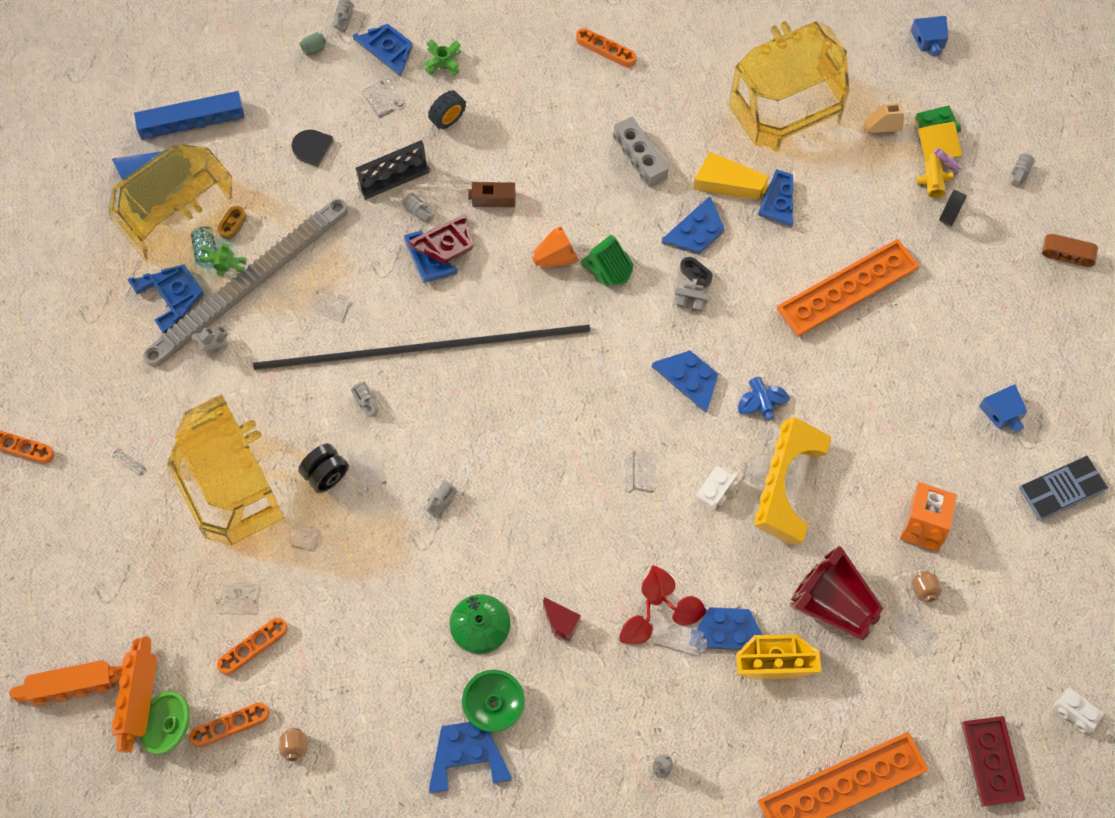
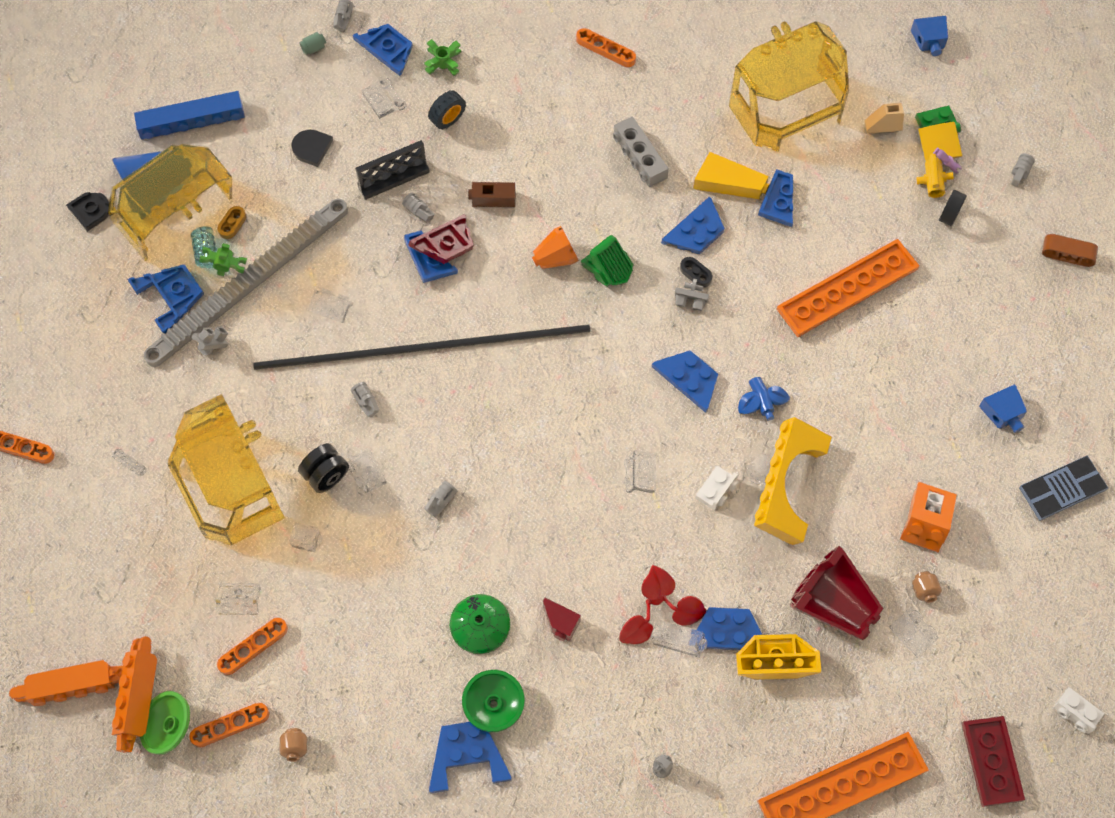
none -> black tile [66,192,111,232]

